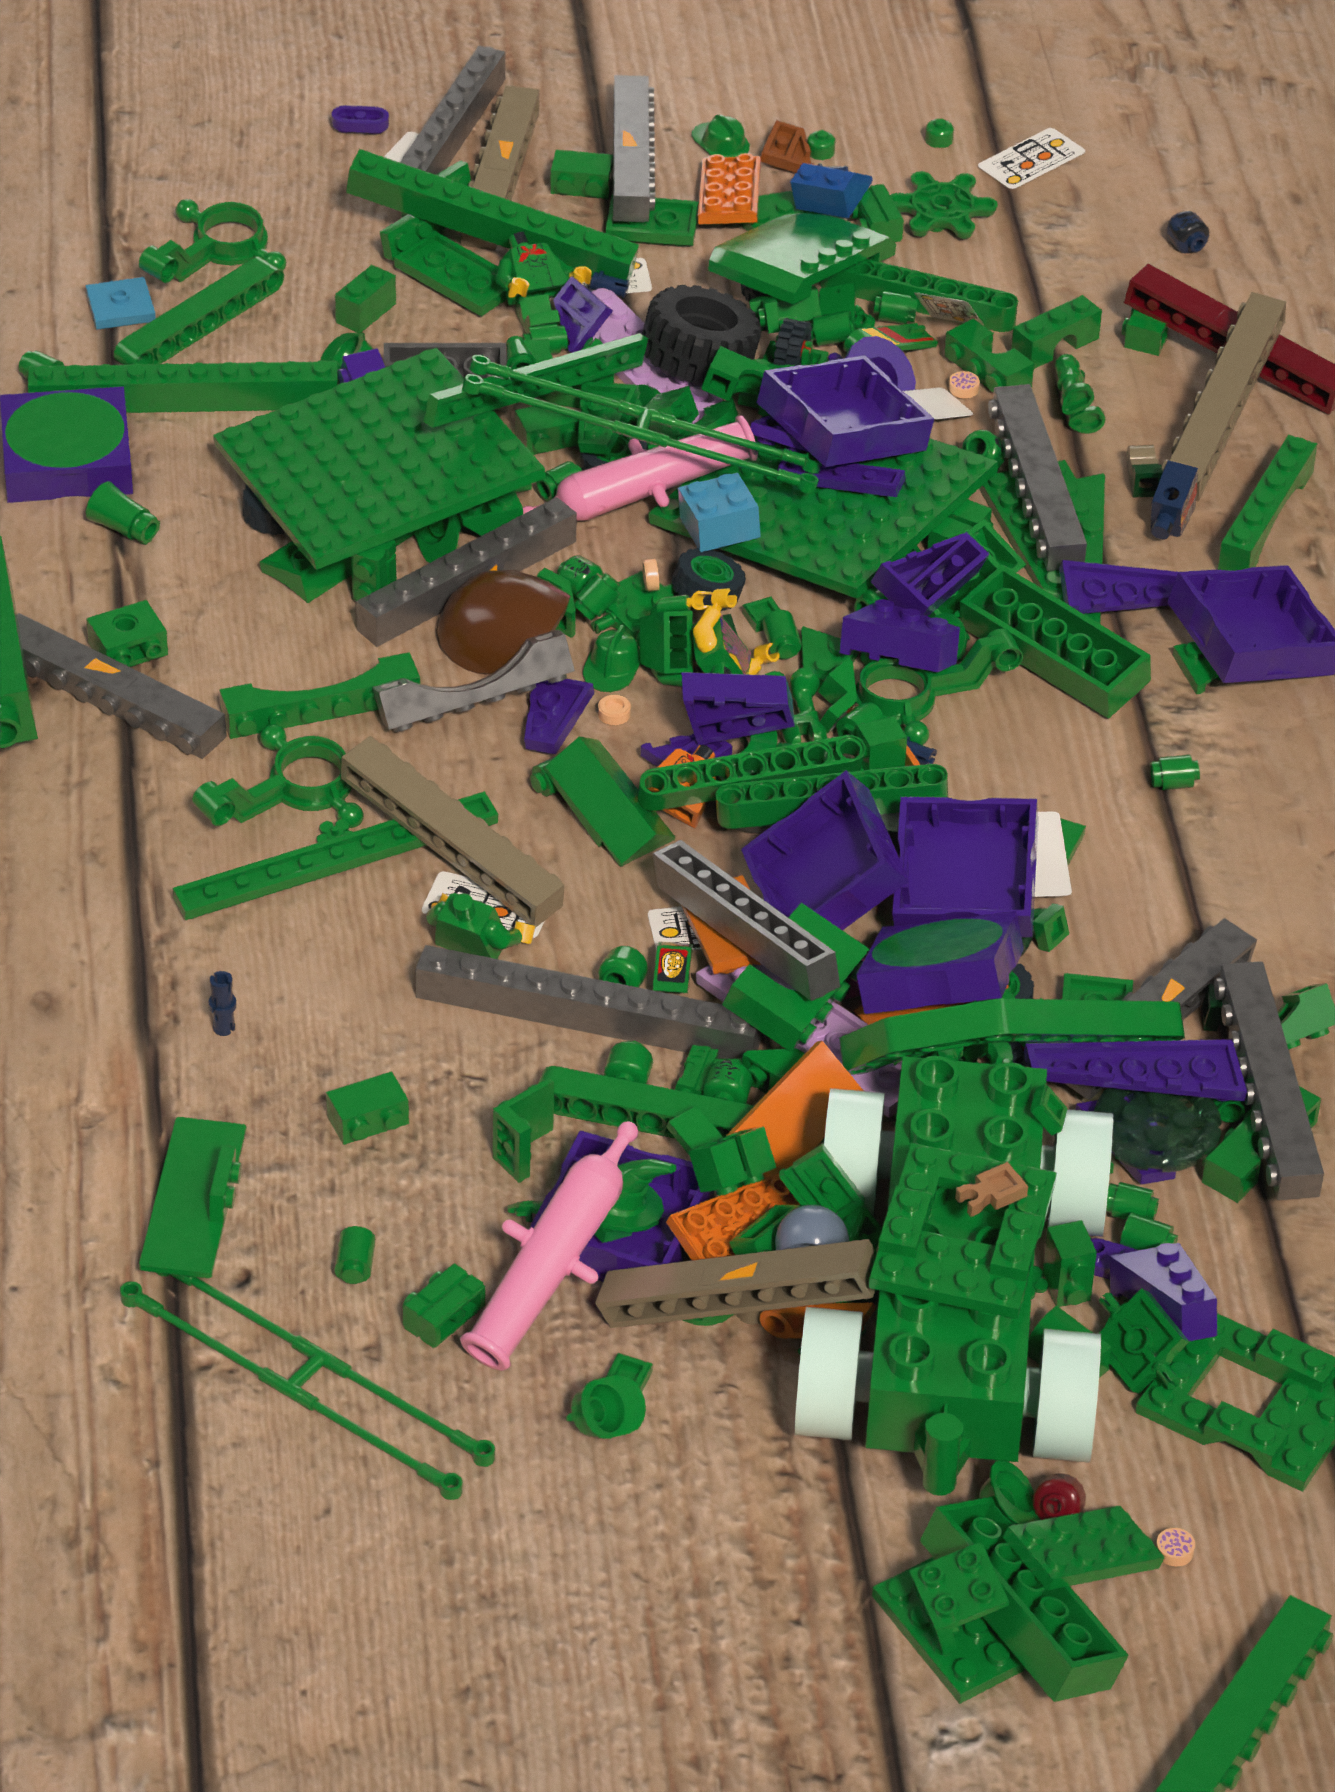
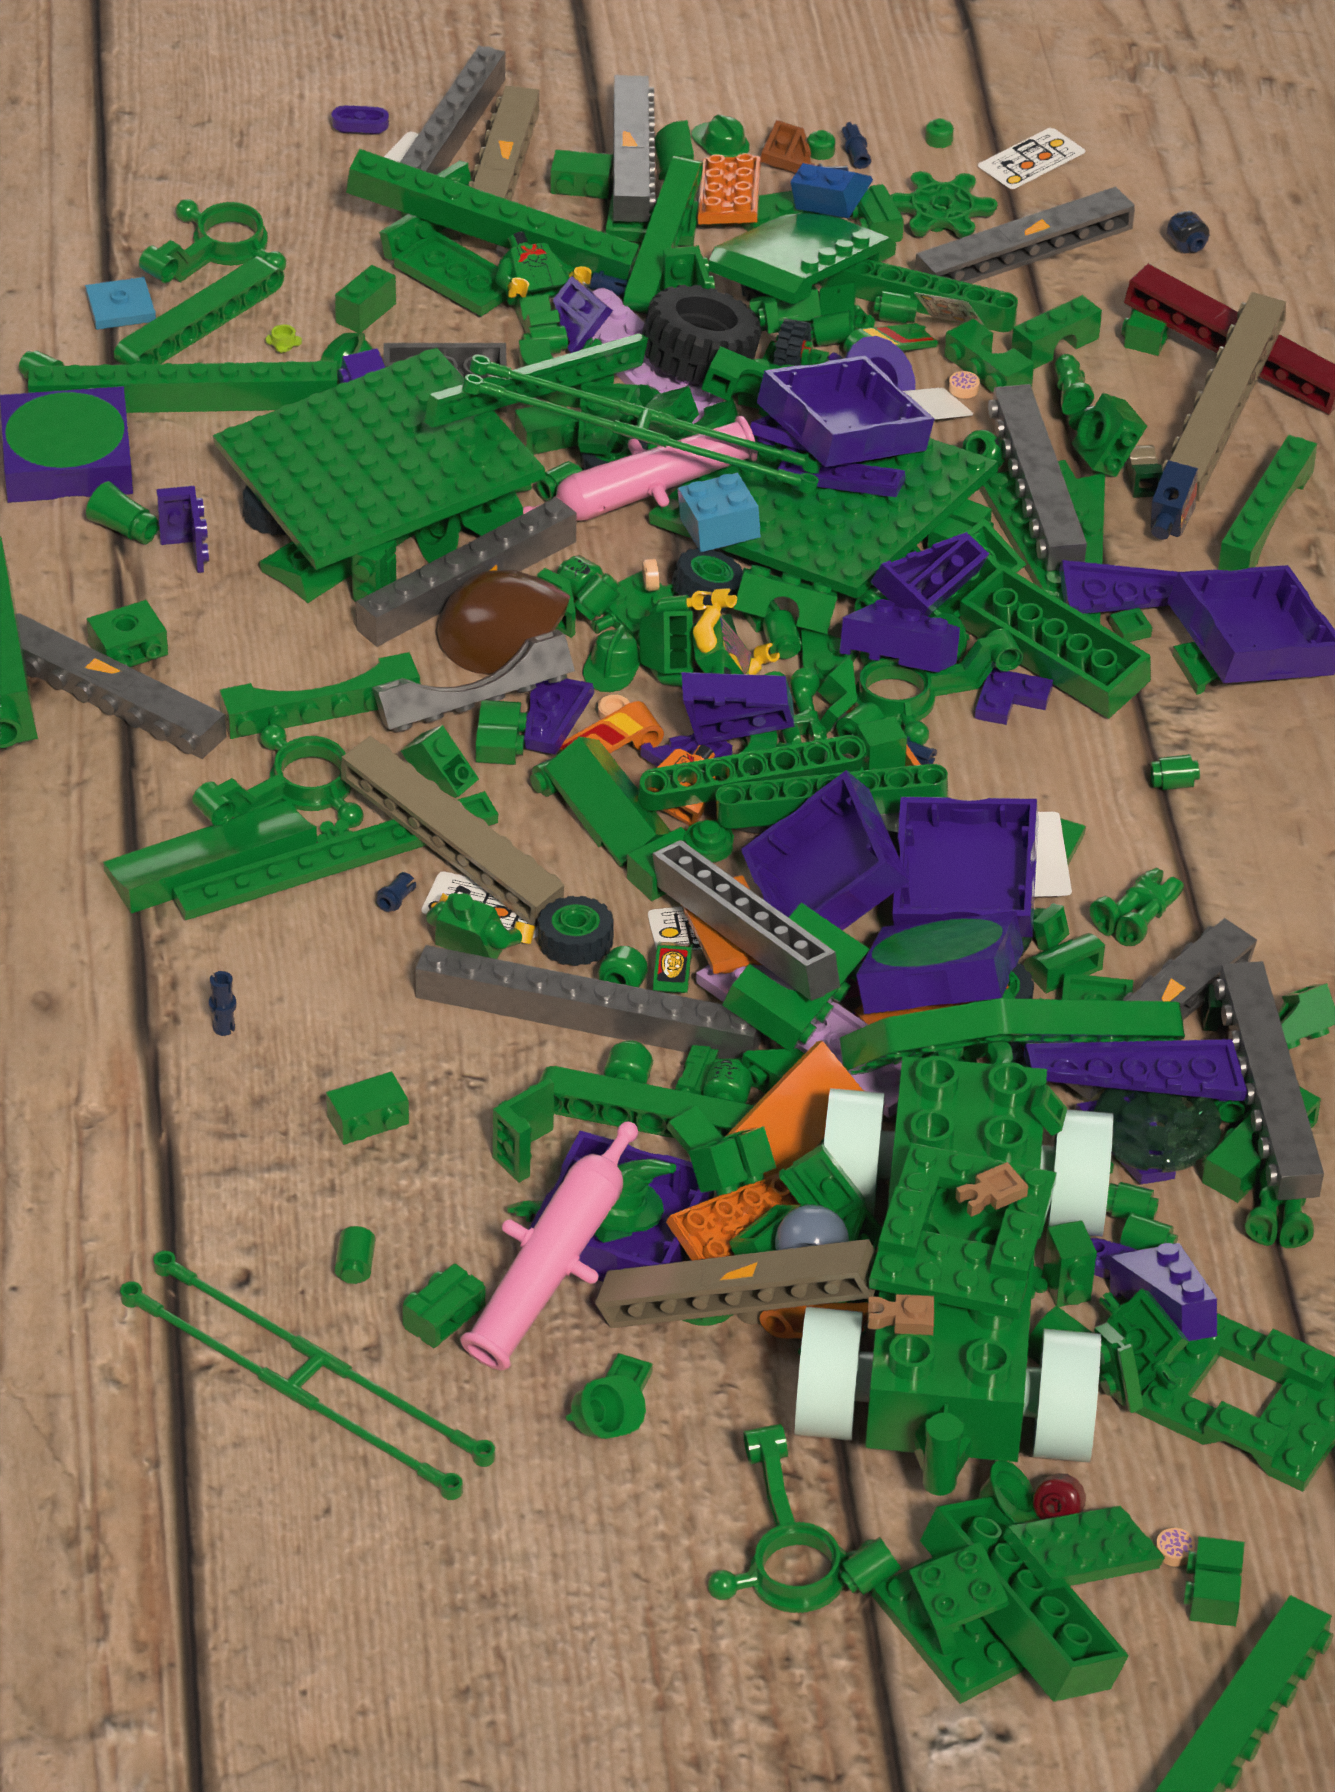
green bracket [139,1117,246,1278] -> none
green cone [506,336,536,370] -> none
none -> green arch [103,800,317,914]
none -> dark purple bracket [156,485,209,573]
none -> lime plate [266,324,302,353]
none -> dark blue pin [376,872,416,912]
none -> green slope [401,725,479,798]
none -> green brick [476,700,527,765]
none -> black wheel [538,896,614,966]
none -> orange door [559,701,664,753]
none -> green beam [623,156,703,314]
none -> green slope [627,827,685,901]
none -> green brick [654,120,694,180]
none -> green bracket [662,246,715,291]
none -> green plate [685,820,734,863]
none -> green piece [707,1423,875,1613]
none -> green arch [734,565,837,634]
none -> green brick [840,1537,902,1595]
none -> dark blue axle [841,122,871,169]
none -> medium nougat plate [868,1294,934,1335]
none -> flat silver brick [915,187,1135,284]
none -> dark purple plate [975,668,1053,725]
none -> green brick [1023,933,1105,994]
none -> green brick [1072,393,1147,477]
none -> green piece [1089,867,1184,946]
none -> green plate [1094,1323,1144,1413]
none -> green tile [1109,608,1153,642]
none -> green piece [1184,1536,1245,1627]
none -> green piece [1245,1162,1314,1249]

